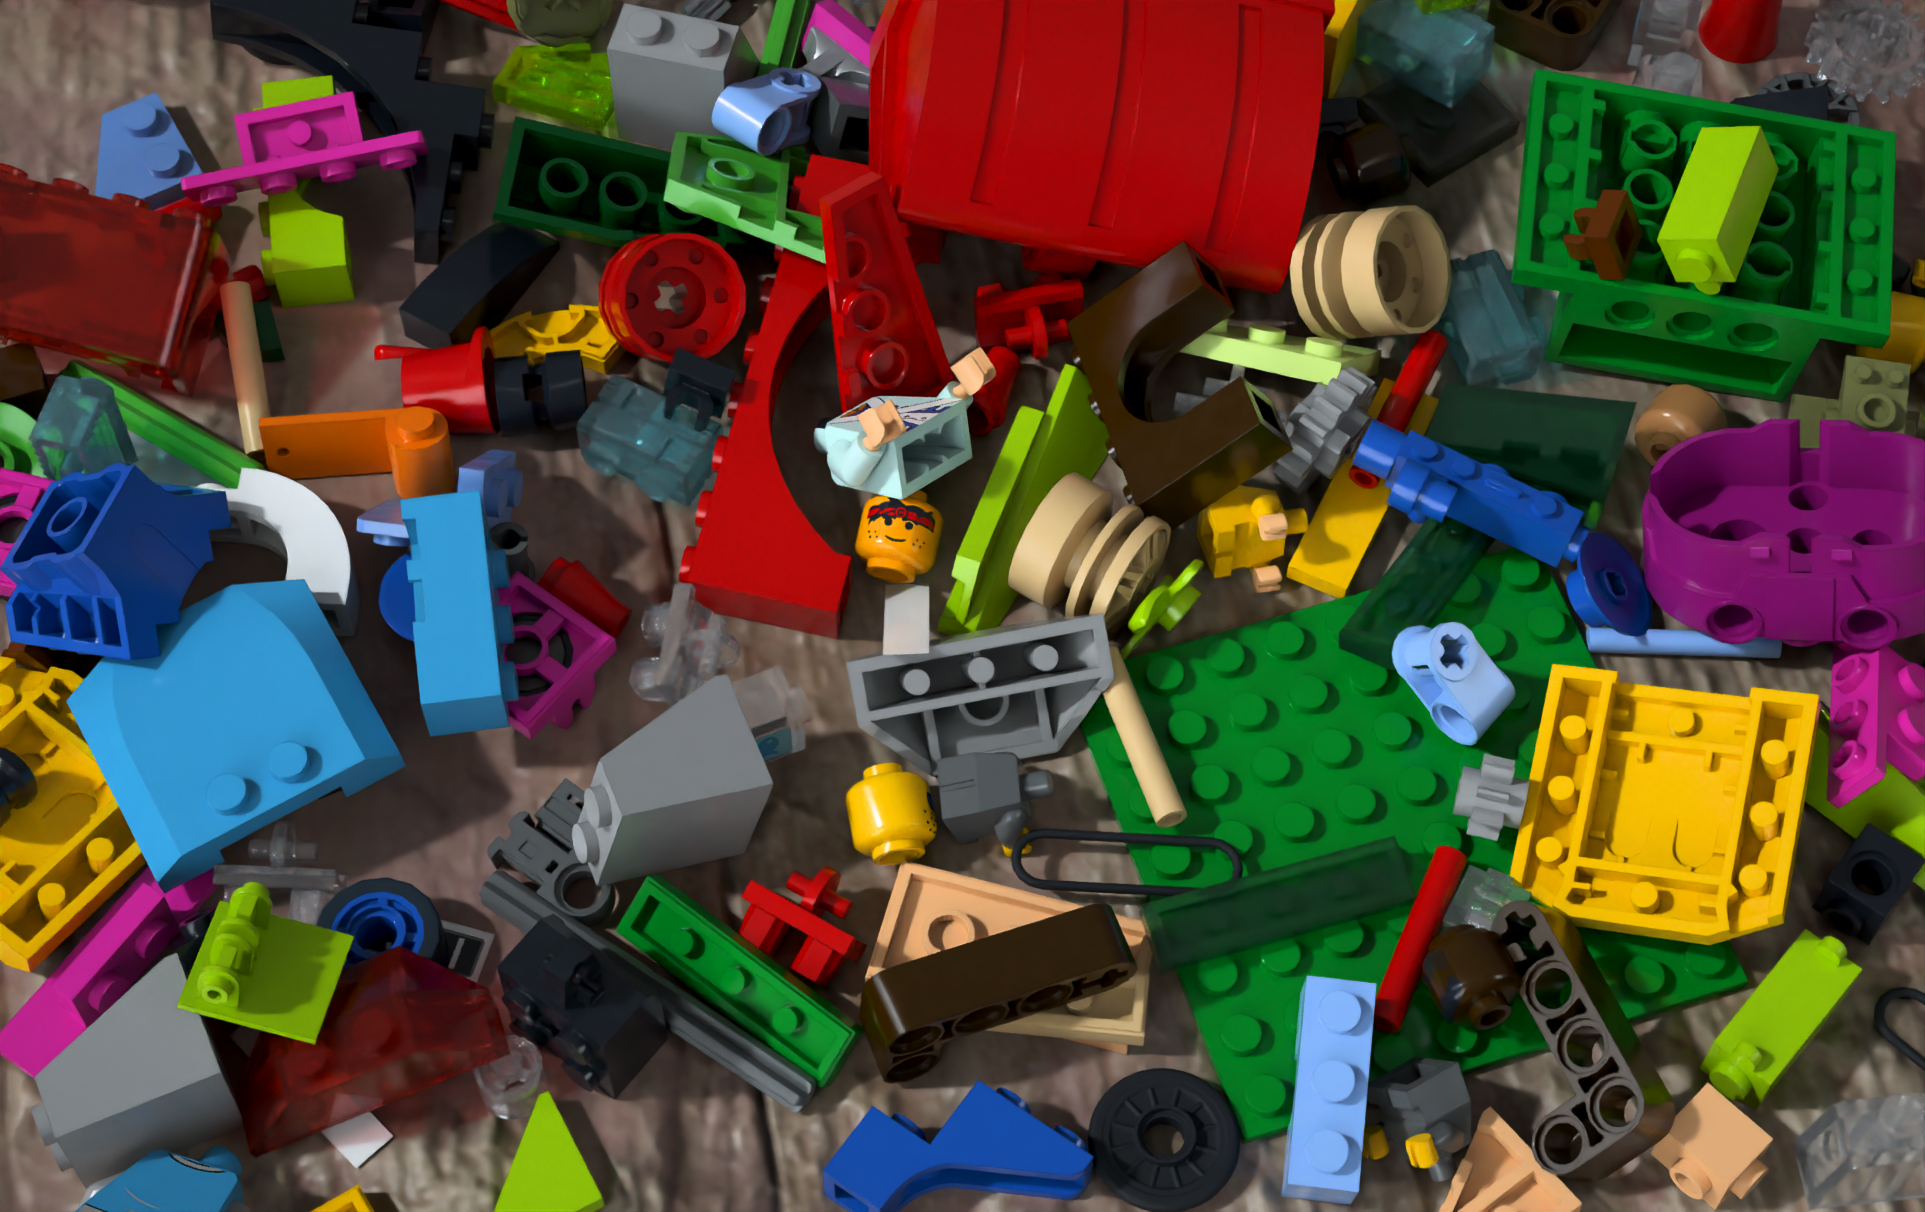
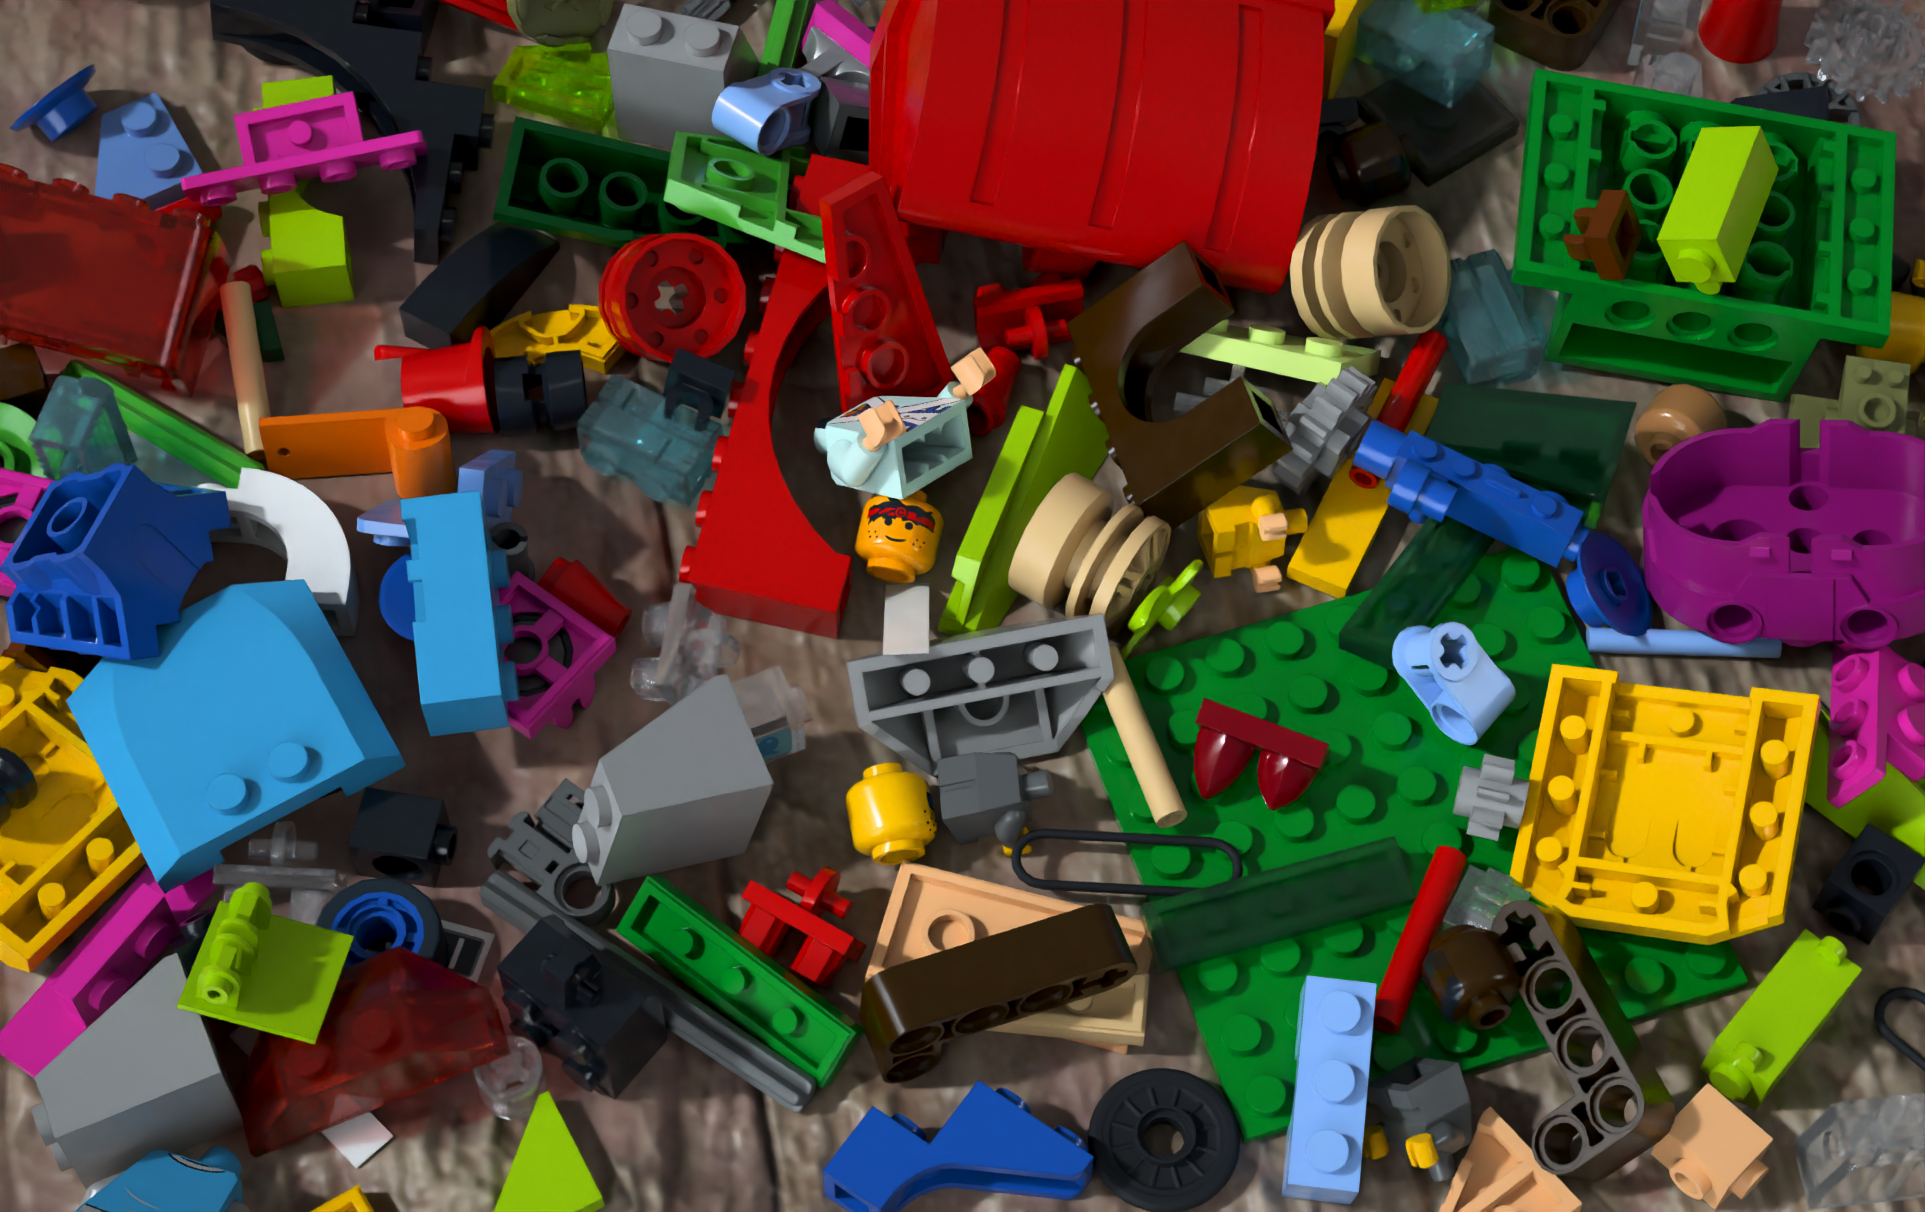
none -> blue piece [10,64,99,143]
none -> black brick [348,787,458,888]
none -> dark red tile [1194,698,1331,811]

